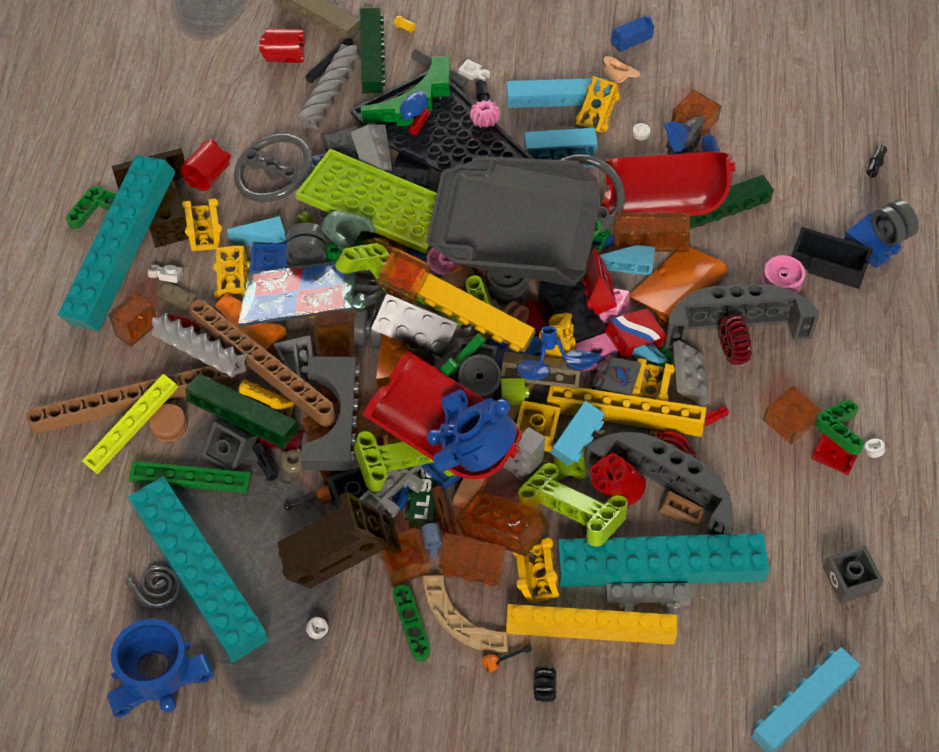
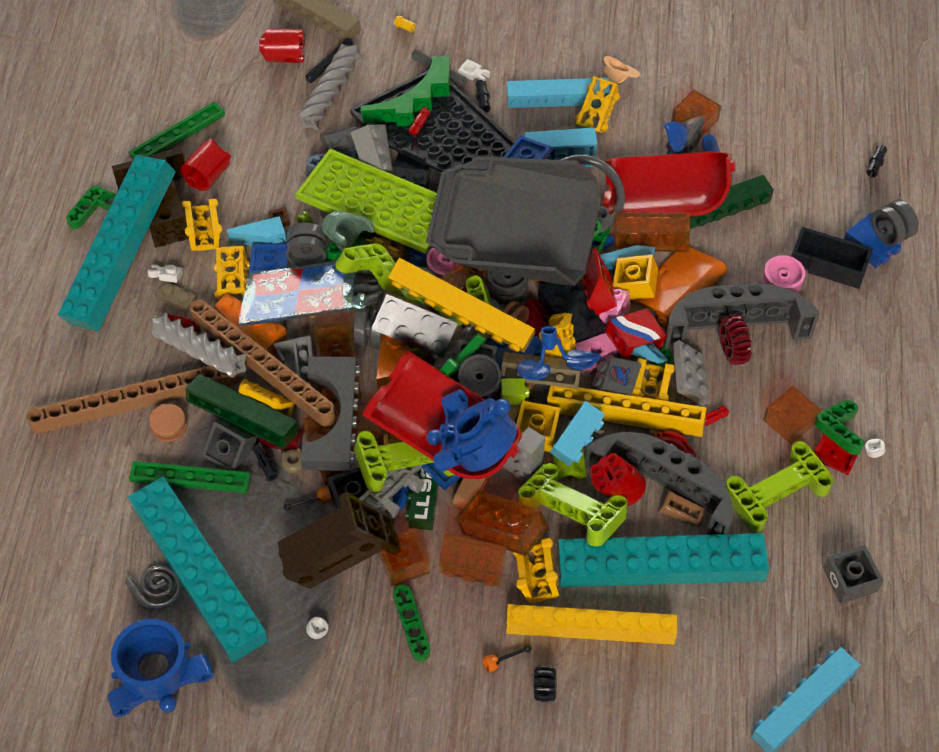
neon yellow plate [82,374,178,475] -> none
clear orange brick [108,291,156,347] -> none
dark grey piece [234,133,312,202] -> none
dark green brick [360,8,386,94] -> none
clear orange brick [376,247,431,304] -> none
blue arm [400,91,428,121] -> none
sand blue piece [421,523,443,559] -> none
tan tile [423,575,508,654] -> none
reddish brown pin [431,485,459,548] -> none
bright pink gear [470,100,500,128] -> none
light grey hinge [606,583,691,615] -> none
blue brick [610,16,654,52] -> none
white tile [632,123,650,140] -> none
none -> green plate [129,101,225,160]
none -> reddish brown tile [268,207,291,227]
none -> blue plate [503,135,552,159]
none -> yellow brick [613,255,658,300]
none -> lime beam [725,441,834,532]

